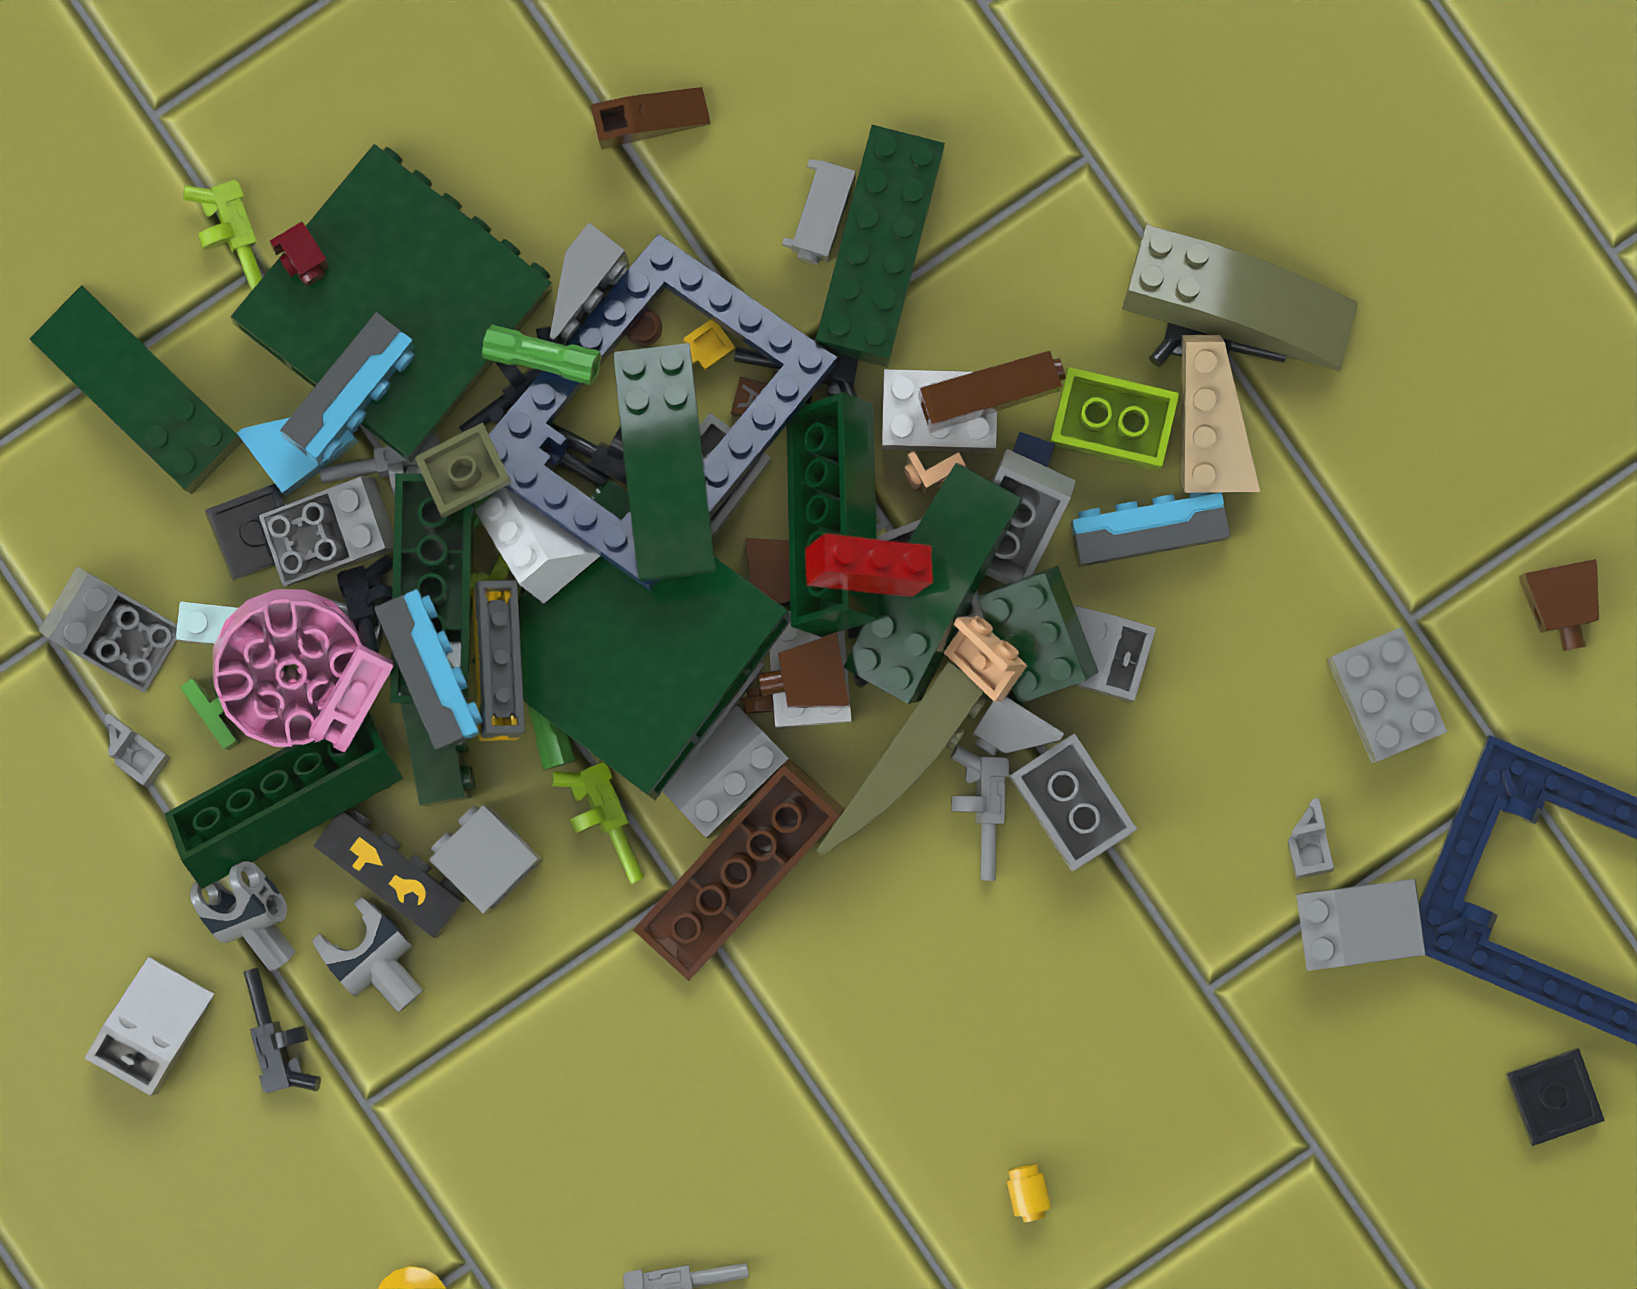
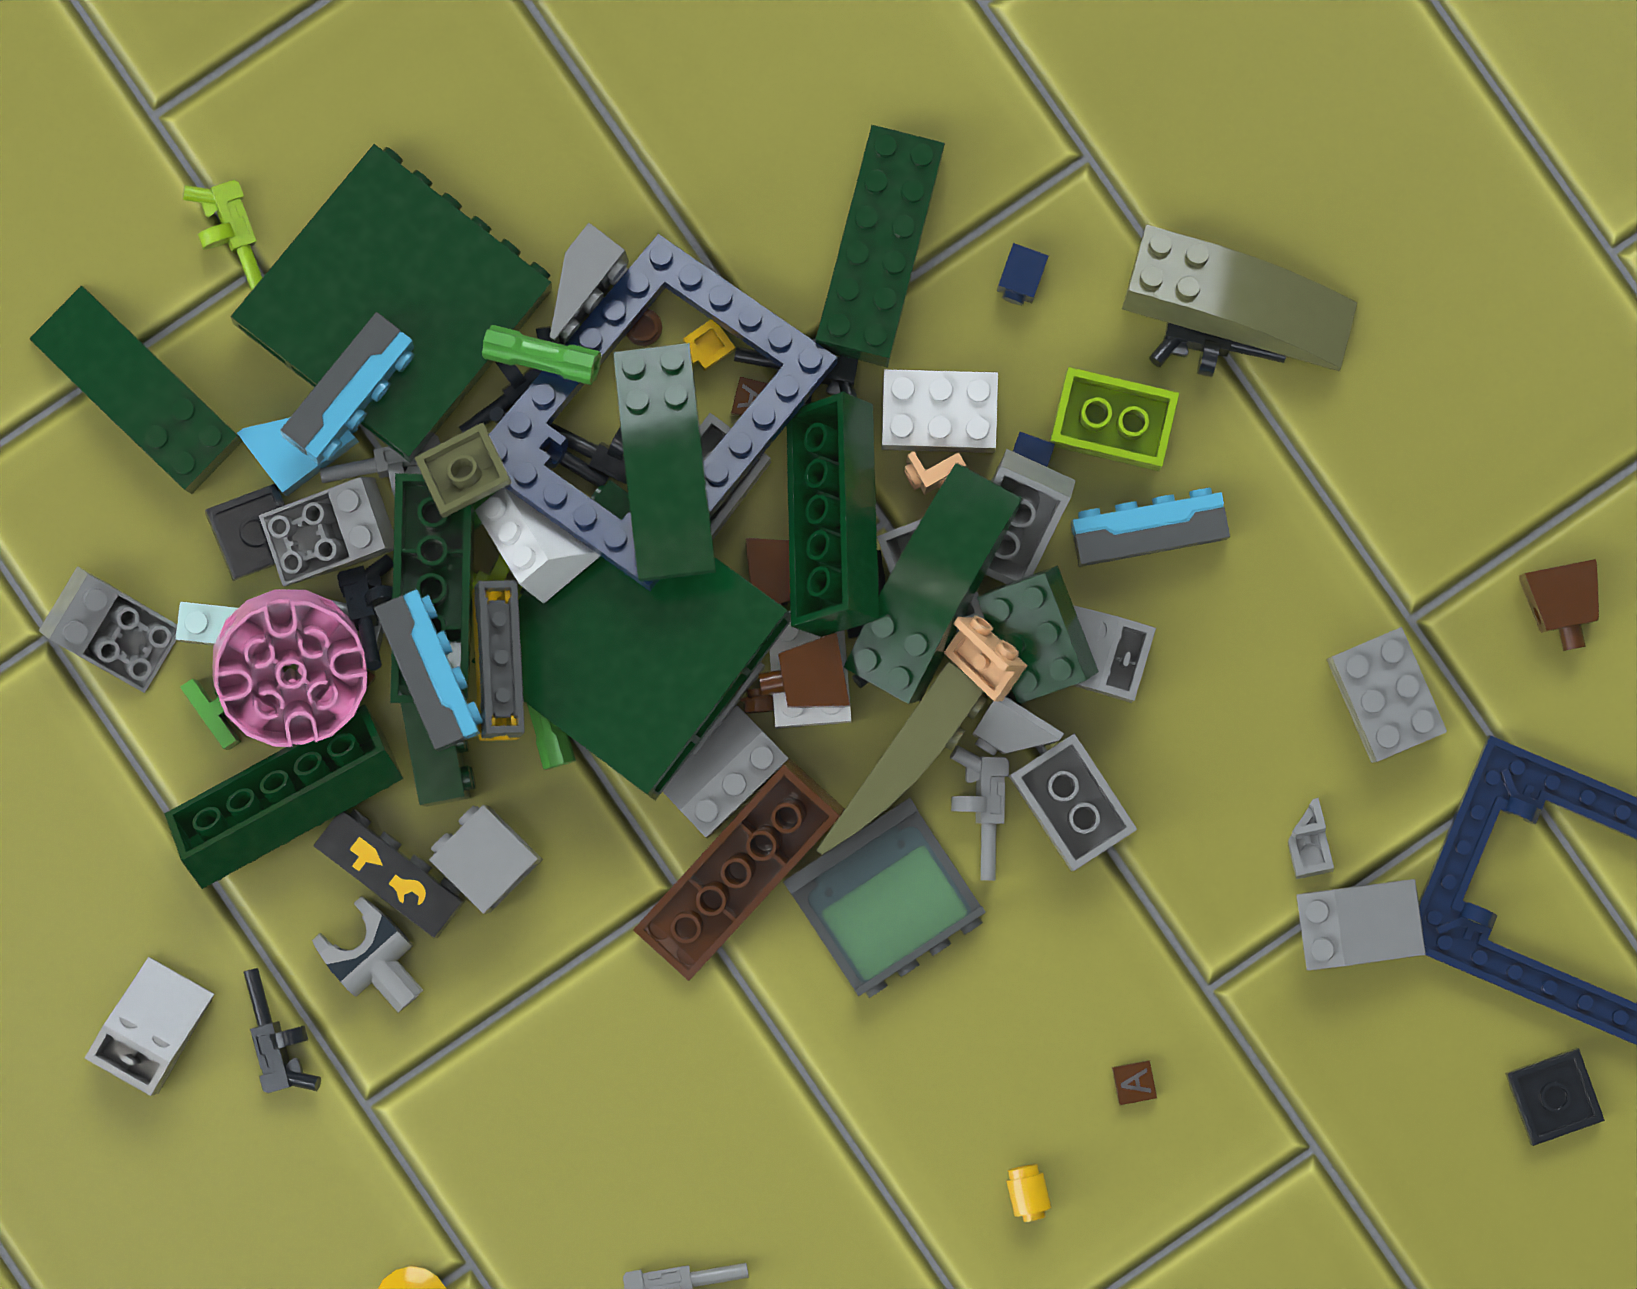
light grey slope [105,713,171,788] -> none
light grey connector [190,861,295,971] -> none
dark red brick [270,221,329,286] -> none
bright pink plate [309,644,394,752] -> none
lime piece [551,762,644,884] -> none
reddish brown slope [591,87,711,149] -> none
light grey brick [781,159,856,265] -> none
red brick [805,534,933,597] -> none
reddish brown slope [918,350,1066,433] -> none
tan wedge [1181,335,1261,493] -> none
none -> clear light blue panel [783,798,986,998]
none -> dark blue brick [997,243,1049,305]
none -> reddish brown tile [1112,1060,1157,1105]

